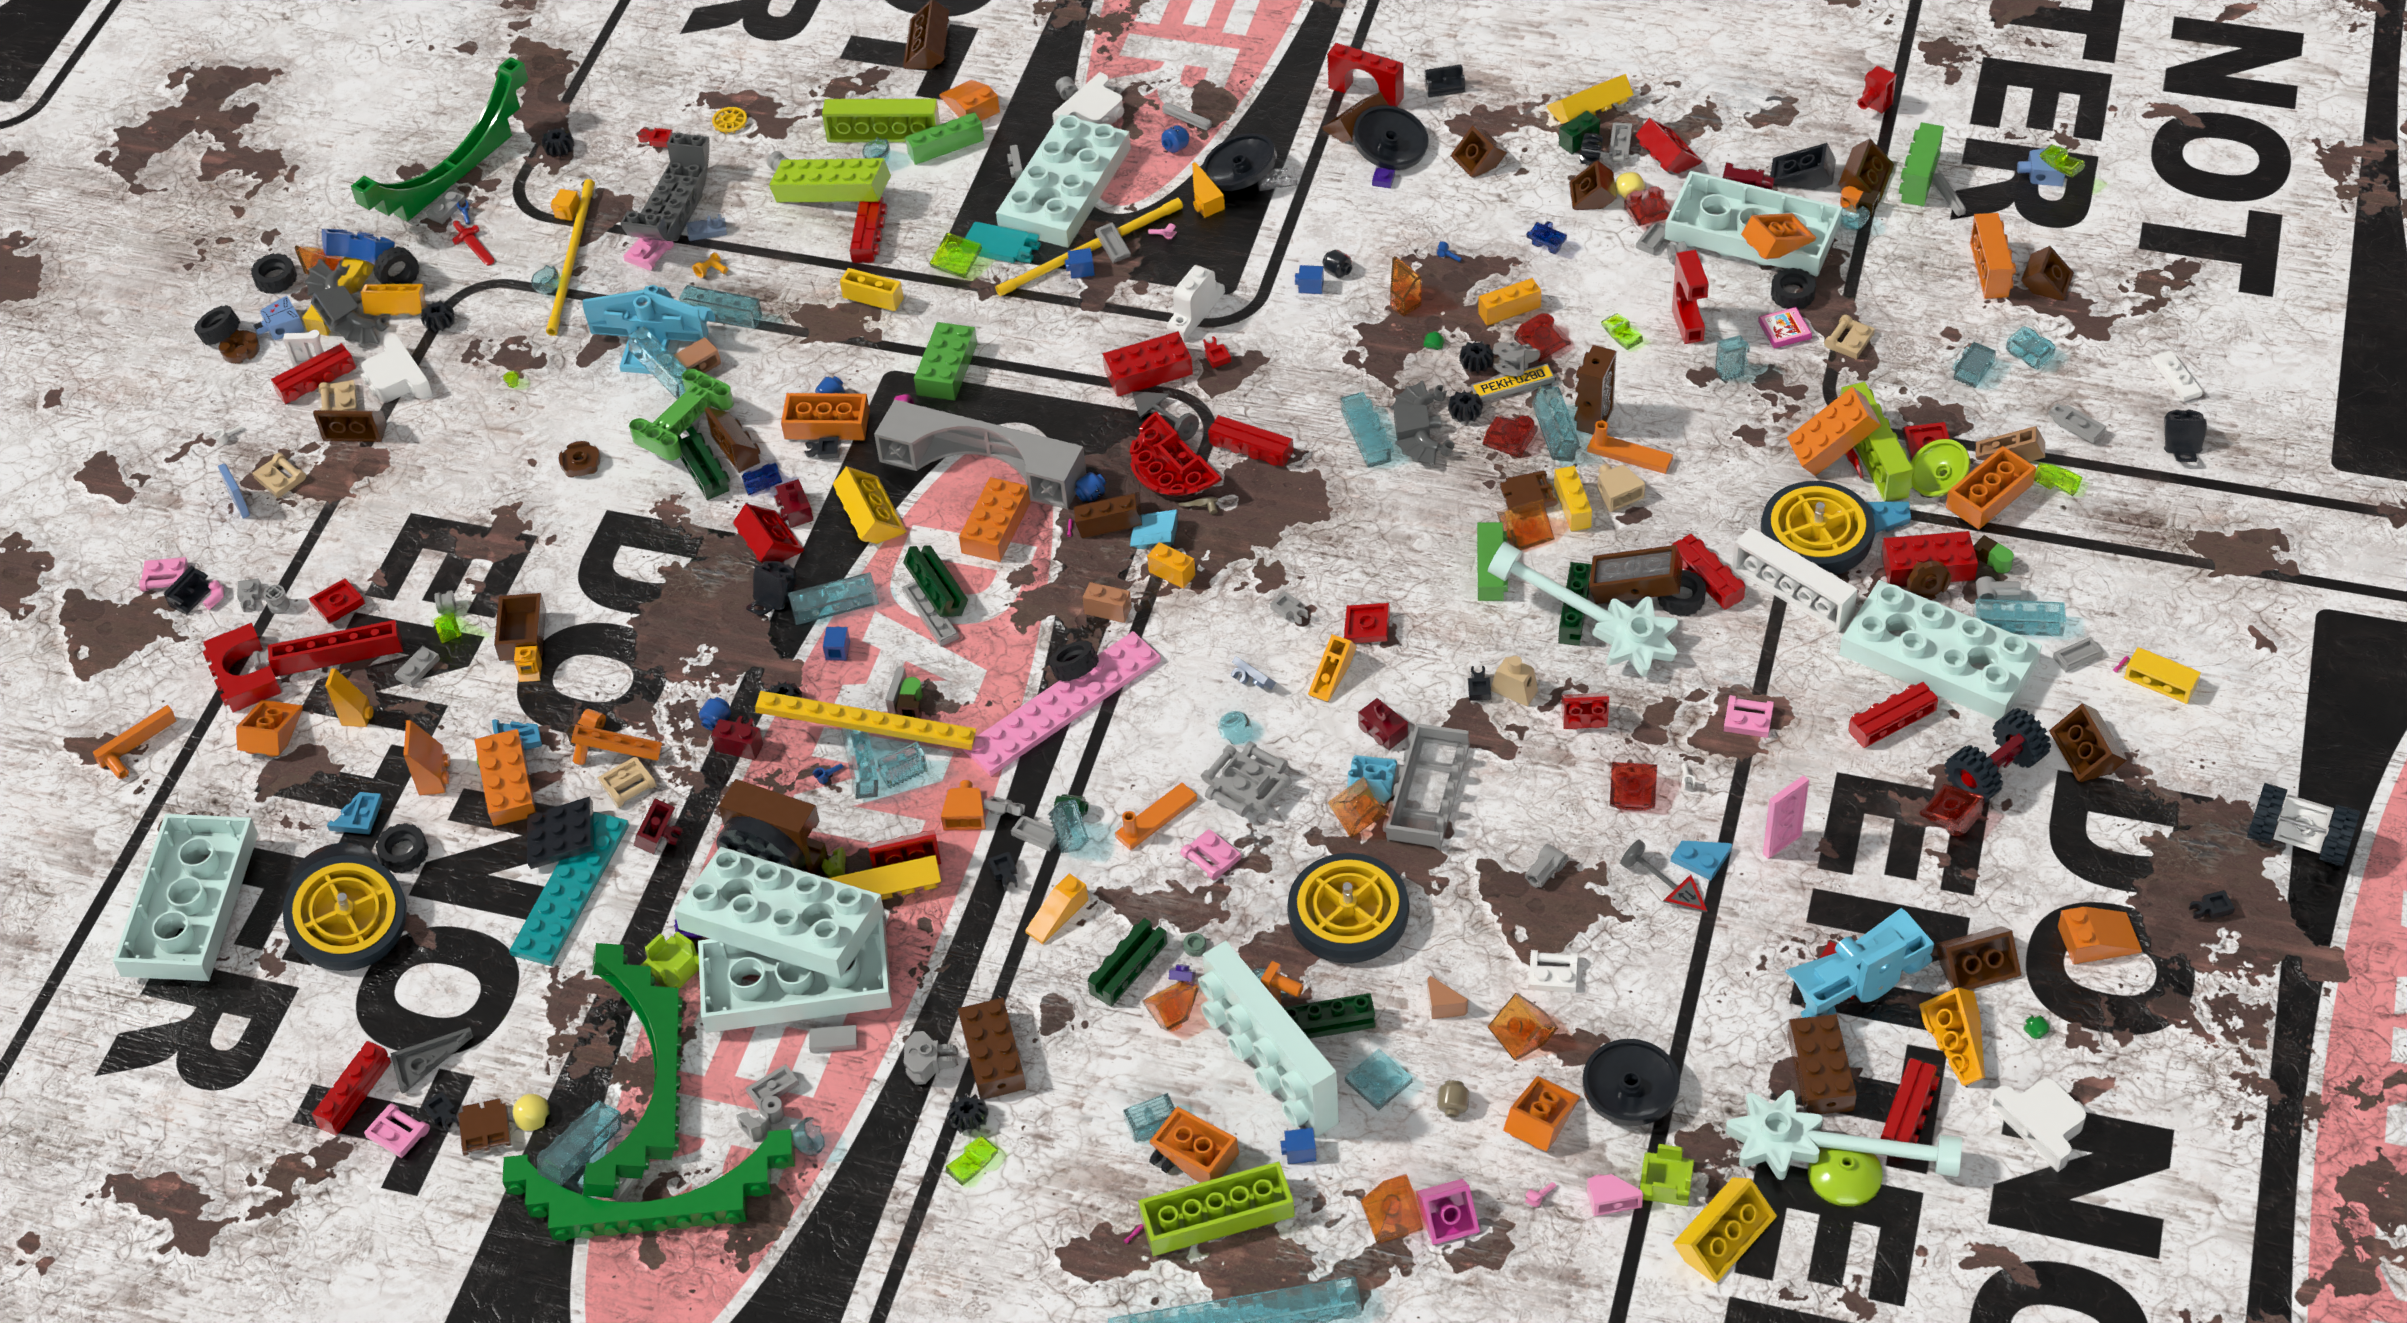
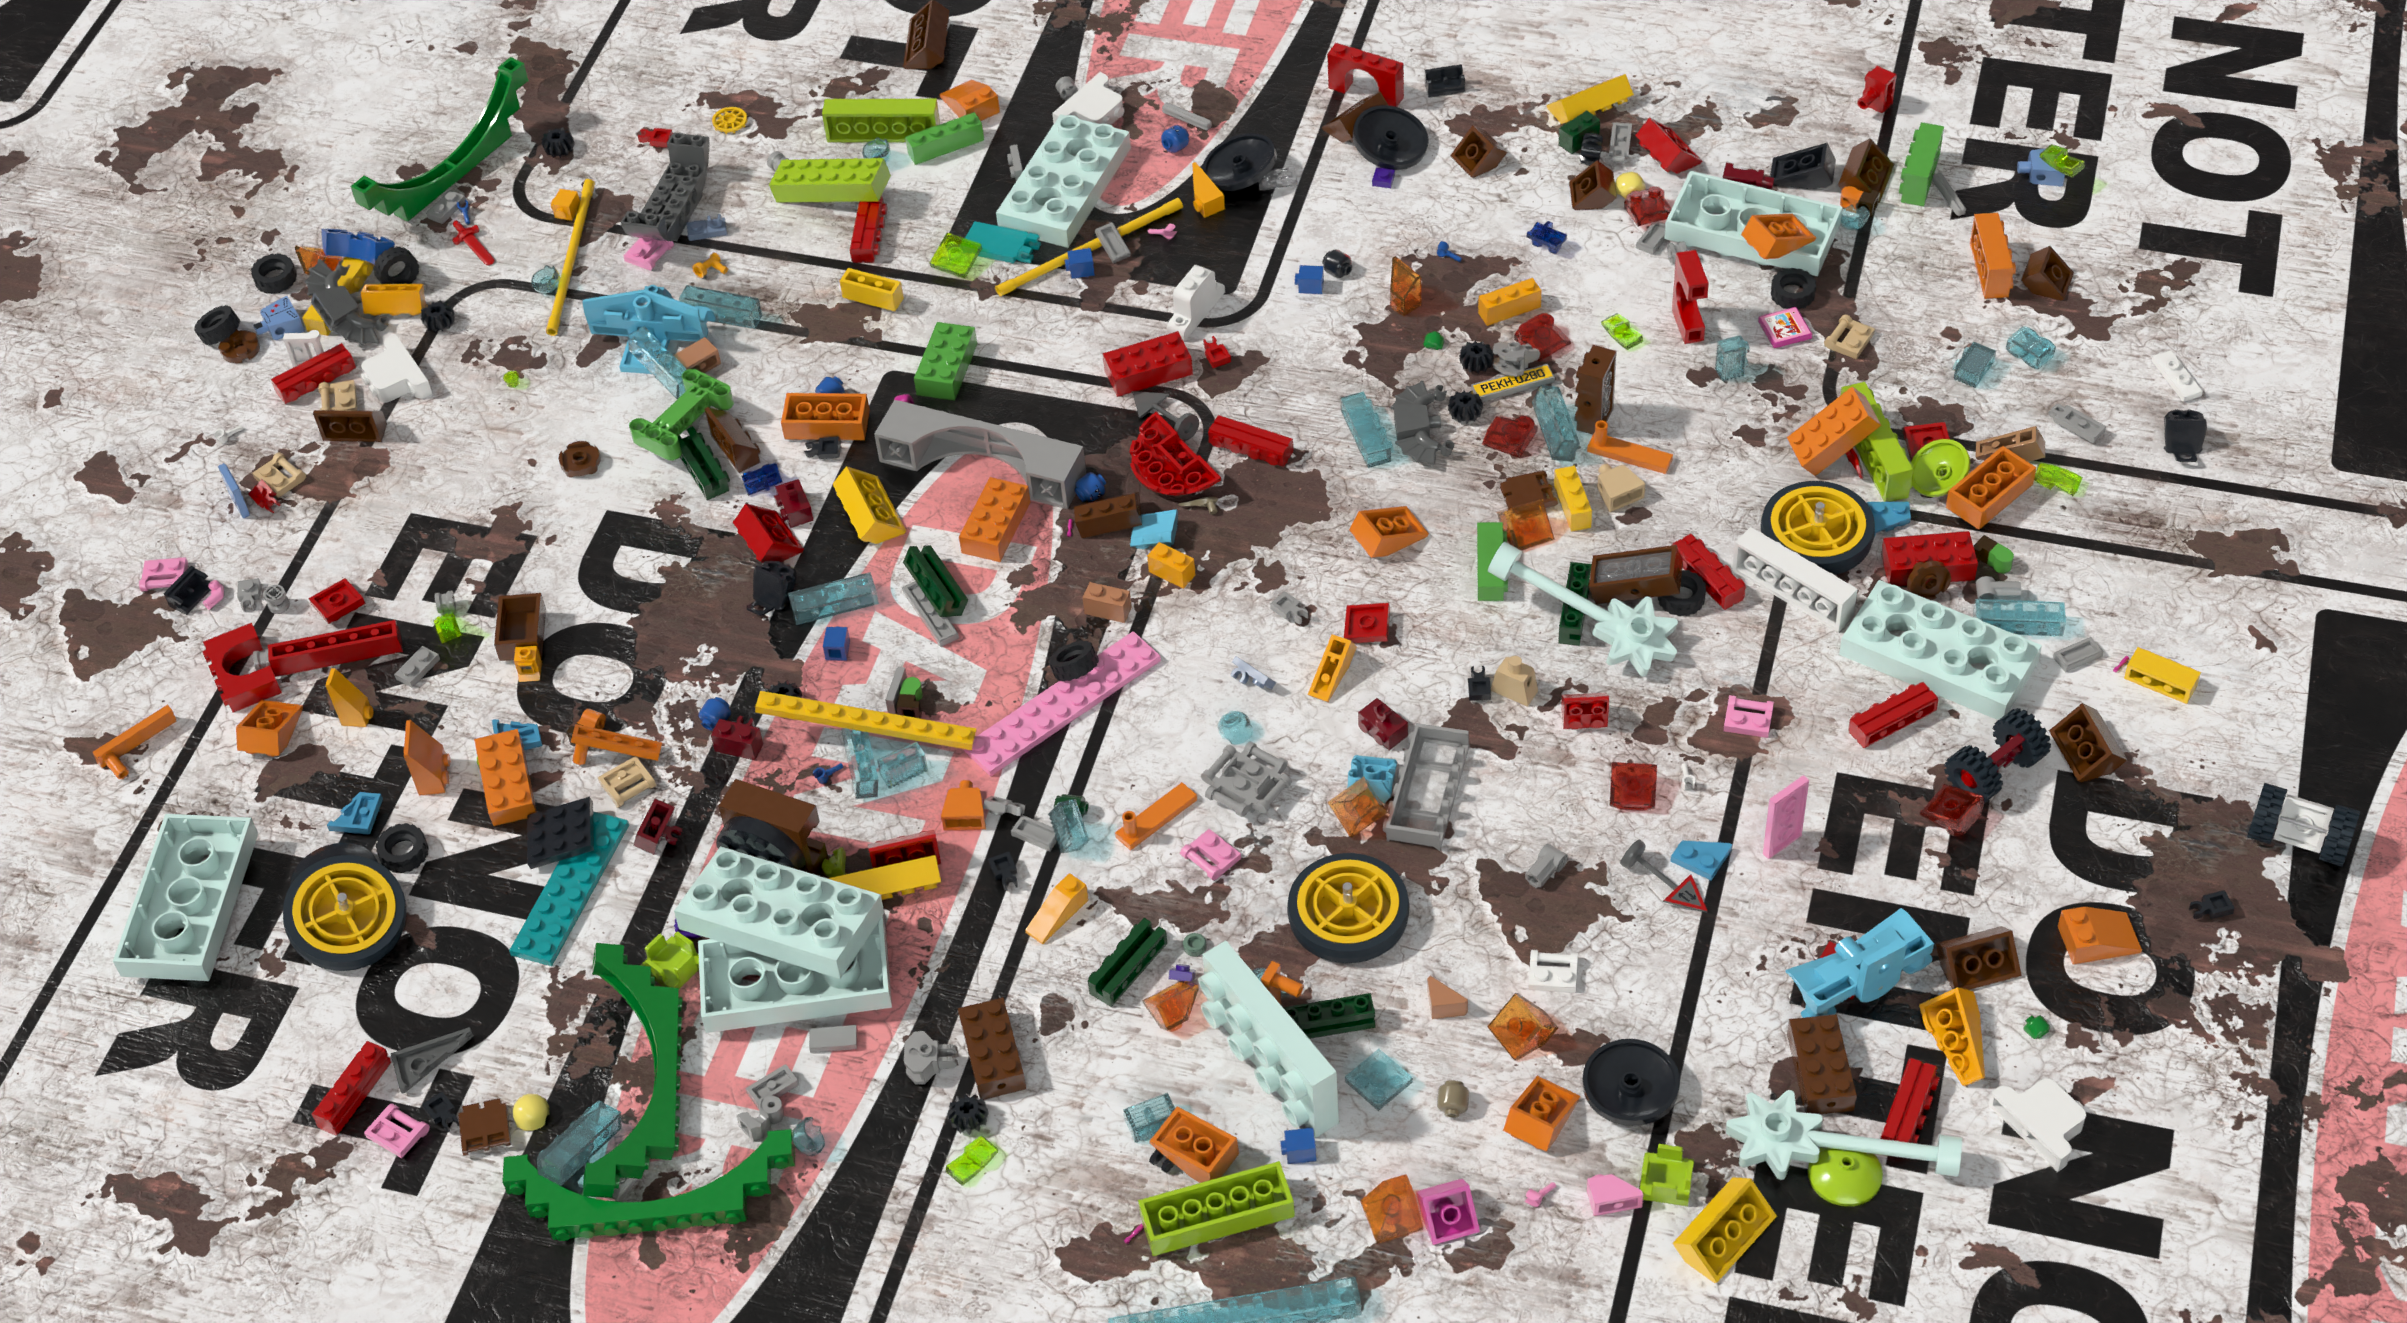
none -> red plate [248,479,281,513]
none -> orange slope [1349,506,1429,558]

